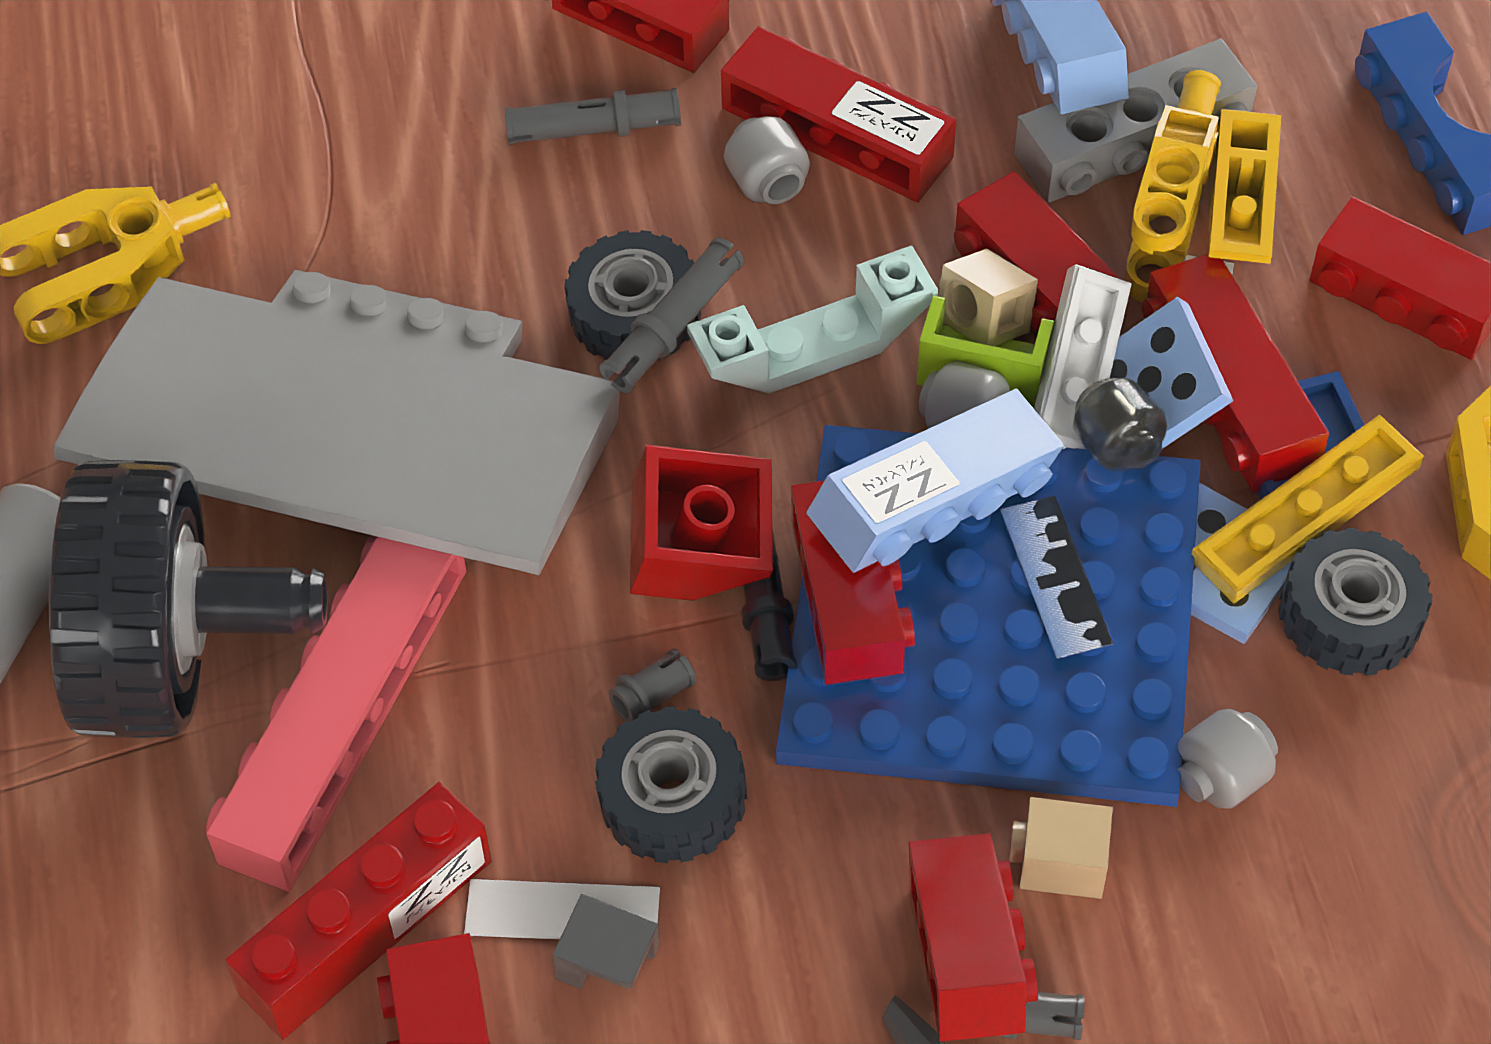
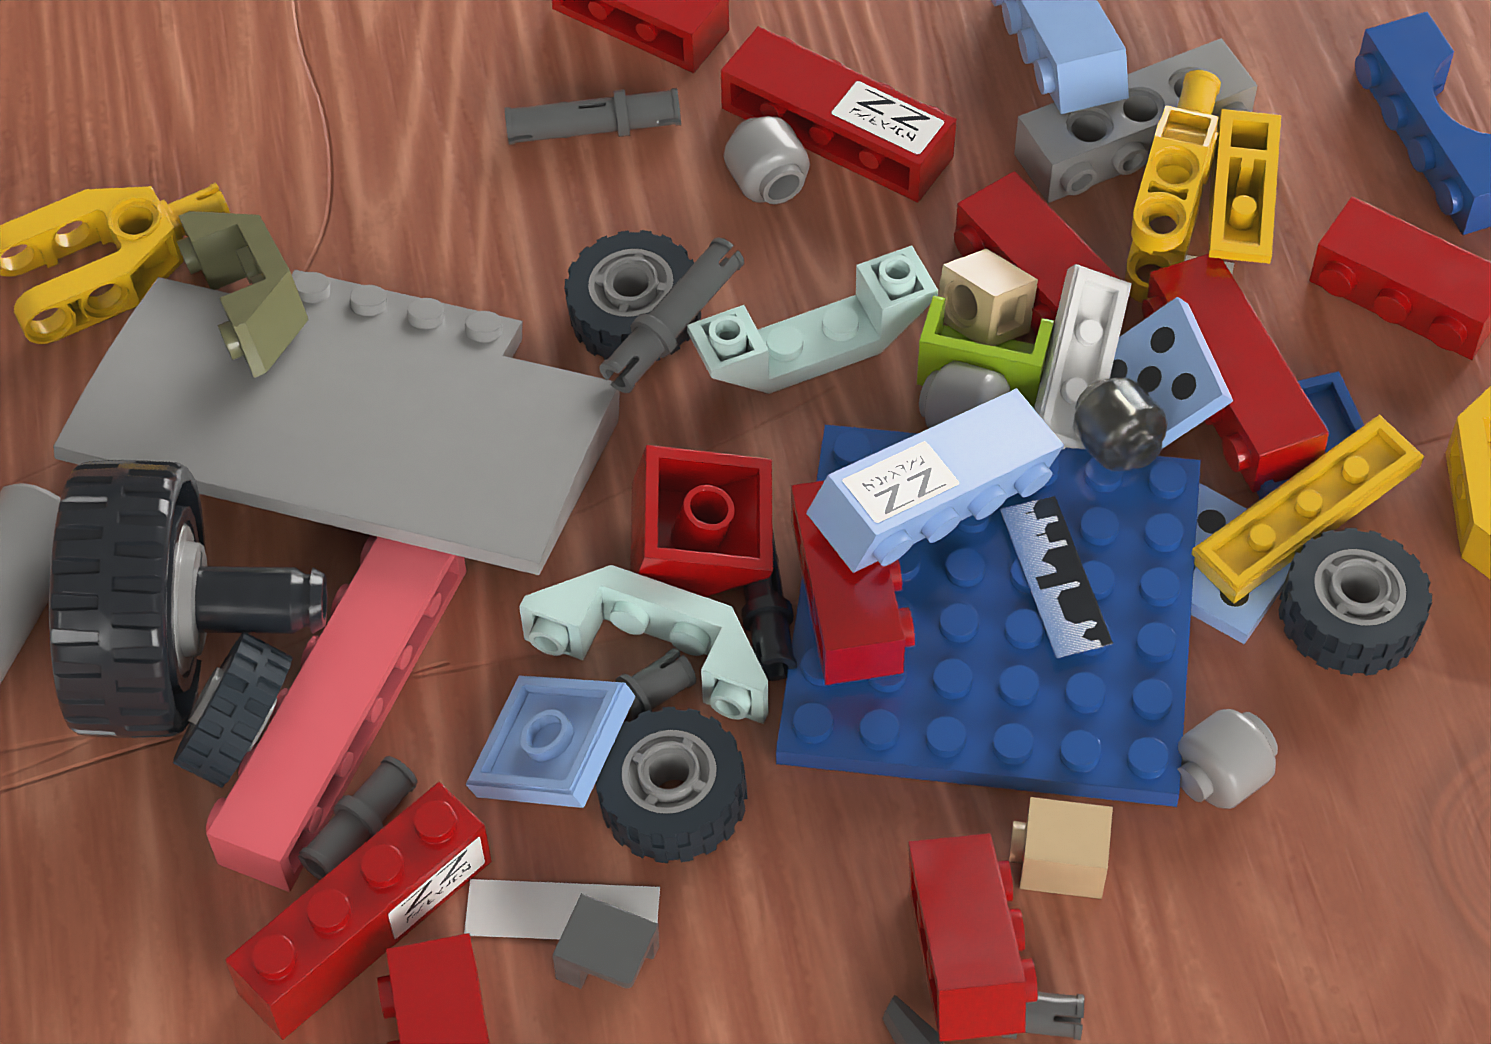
none -> black wheel [173,632,293,788]
none -> olive slope [177,211,309,378]
none -> dark grey pin [298,756,418,880]
none -> light blue tile [466,675,635,808]
none -> light aqua slope [519,565,769,724]

